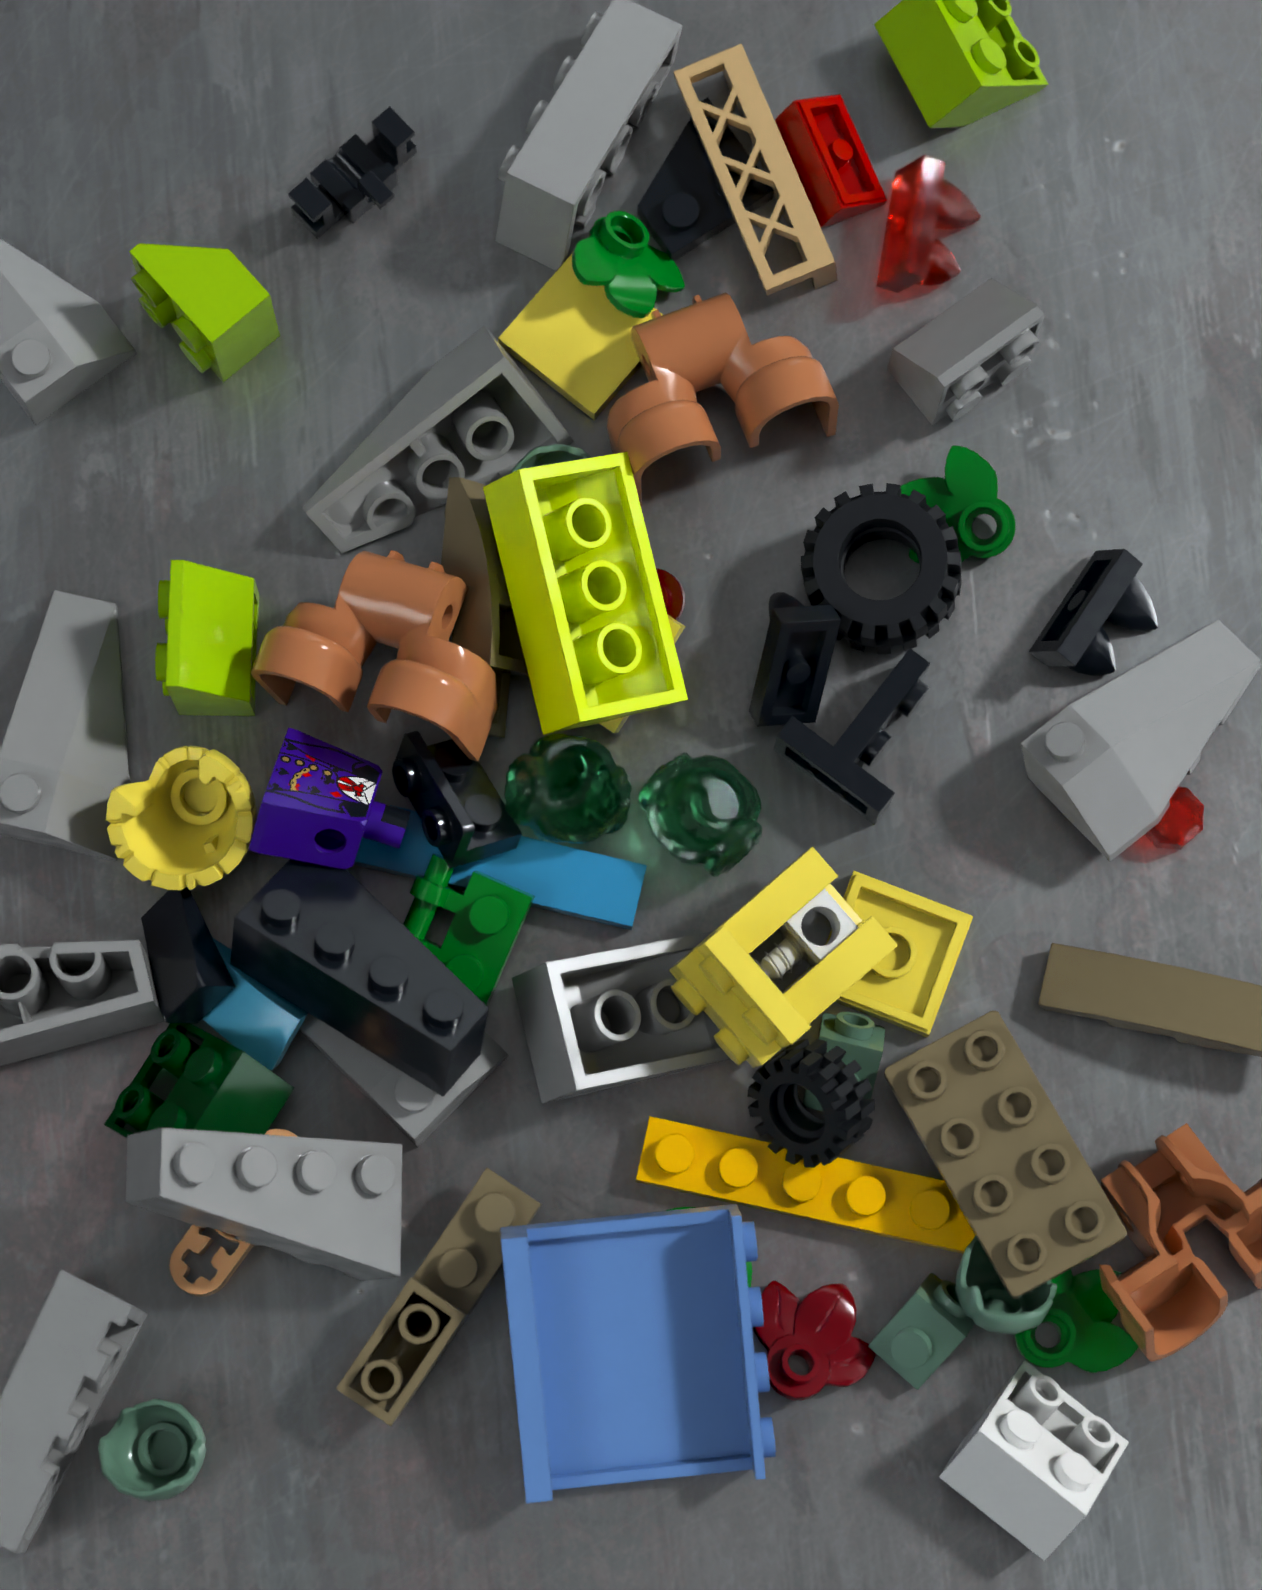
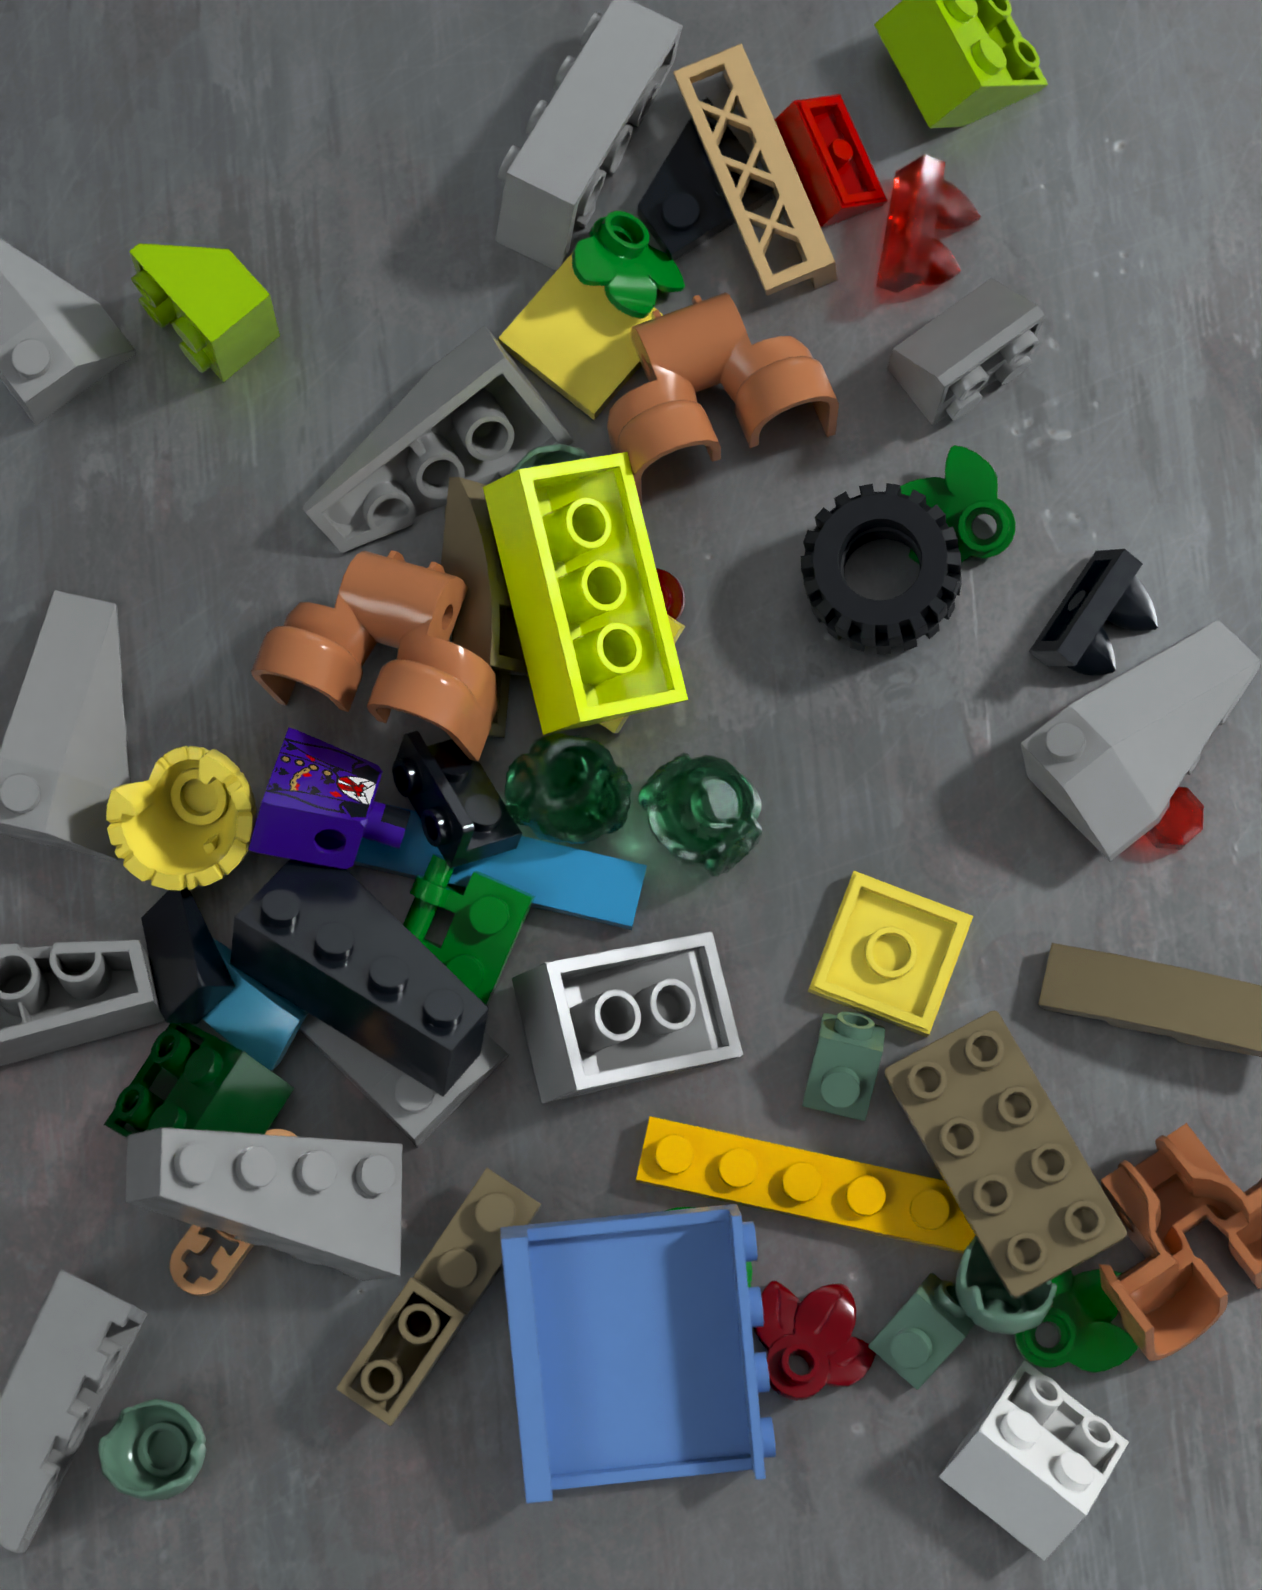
lime slope [155,560,259,716] -> none
black piece [288,106,417,239] -> none
light yellow brick [669,847,898,1068] -> none
black tyre [747,1039,875,1168] -> none
black tile [749,592,841,727] -> none
black bracket [774,648,930,825] -> none

